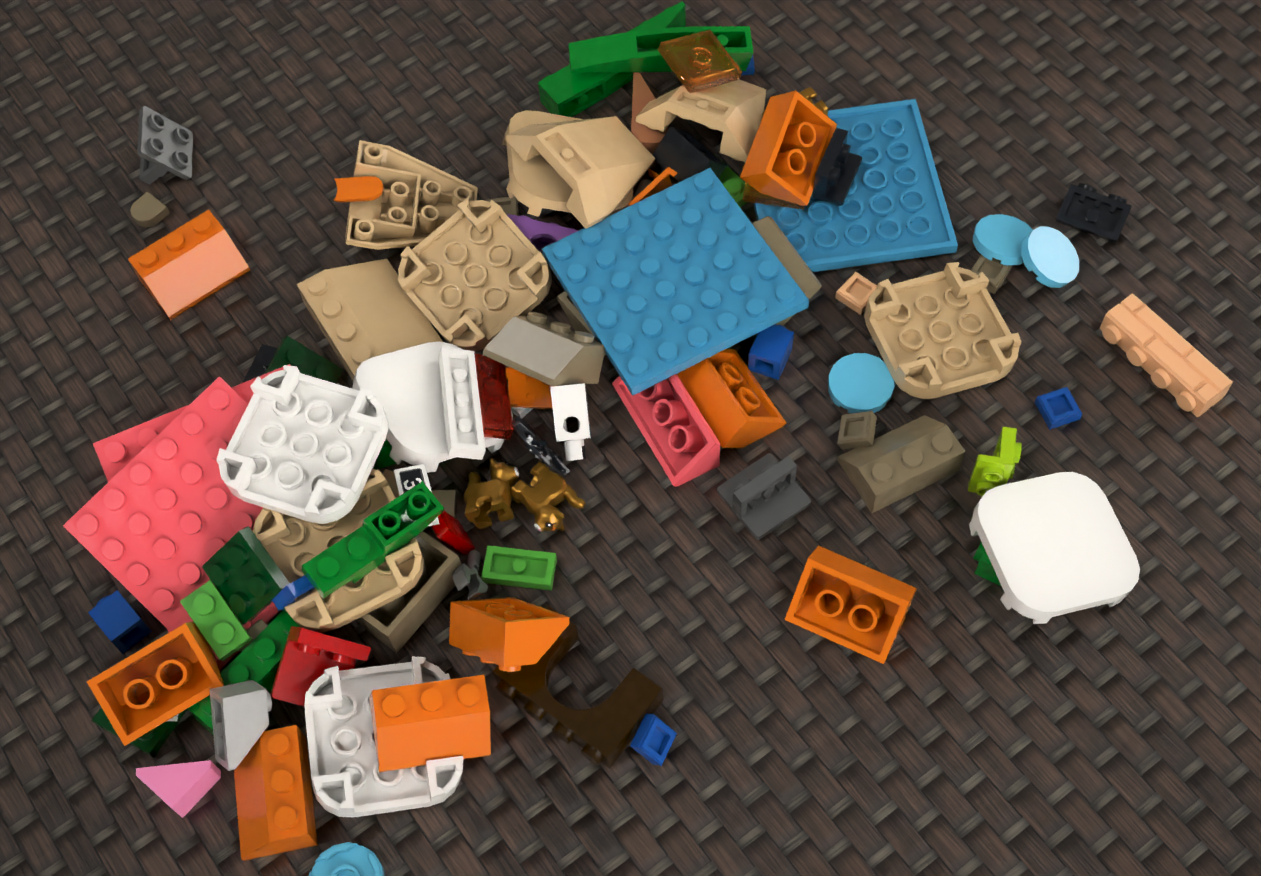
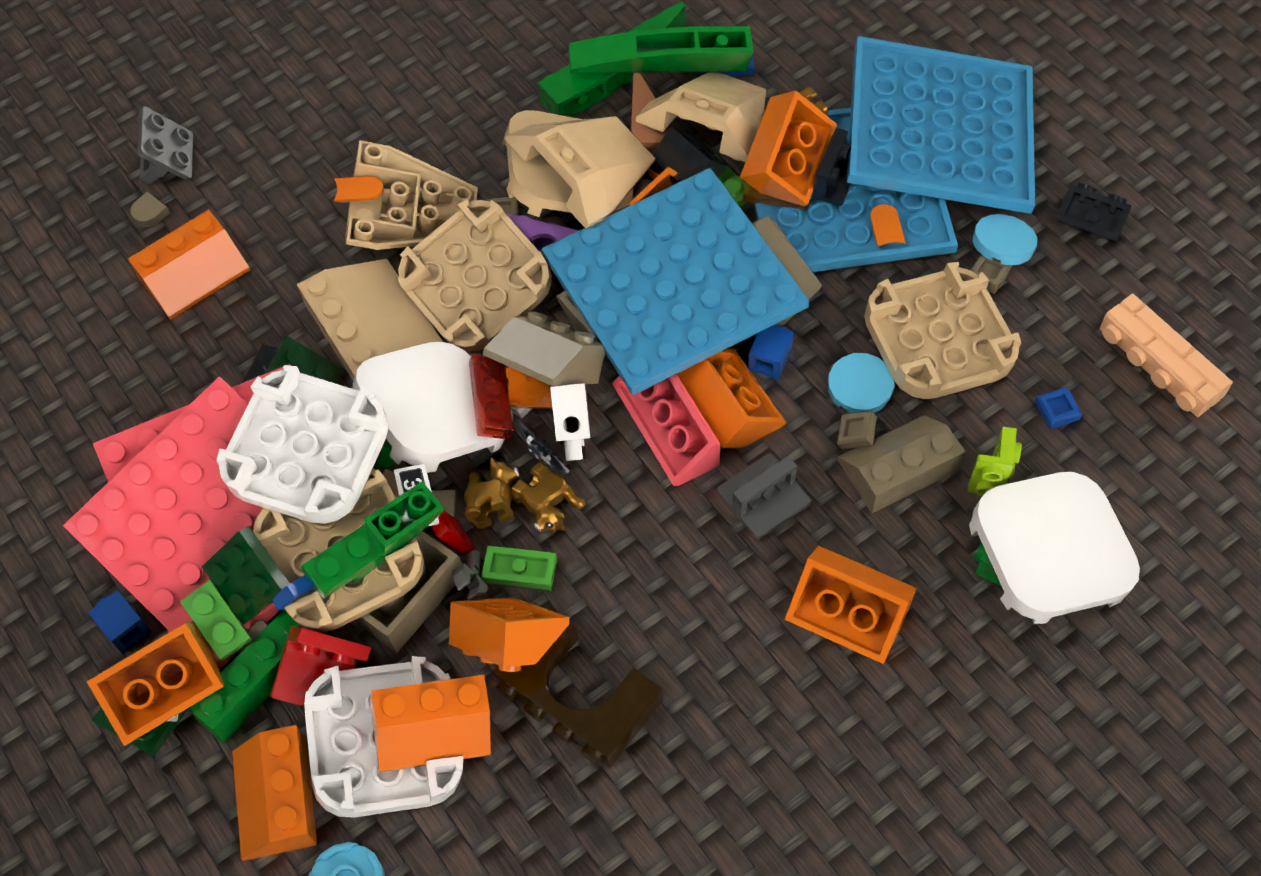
bright pink slope [136,760,221,818] -> none
slope [210,680,272,771] -> none
white plate [439,347,486,460] -> none
blue tile [630,713,677,766] -> none
clear orange tile [658,30,742,93] -> none
light nougat tile [835,271,877,315] -> none
tile [1021,226,1079,288] -> none
none -> dark azure plate [847,36,1035,214]
none -> orange piece [870,204,906,247]

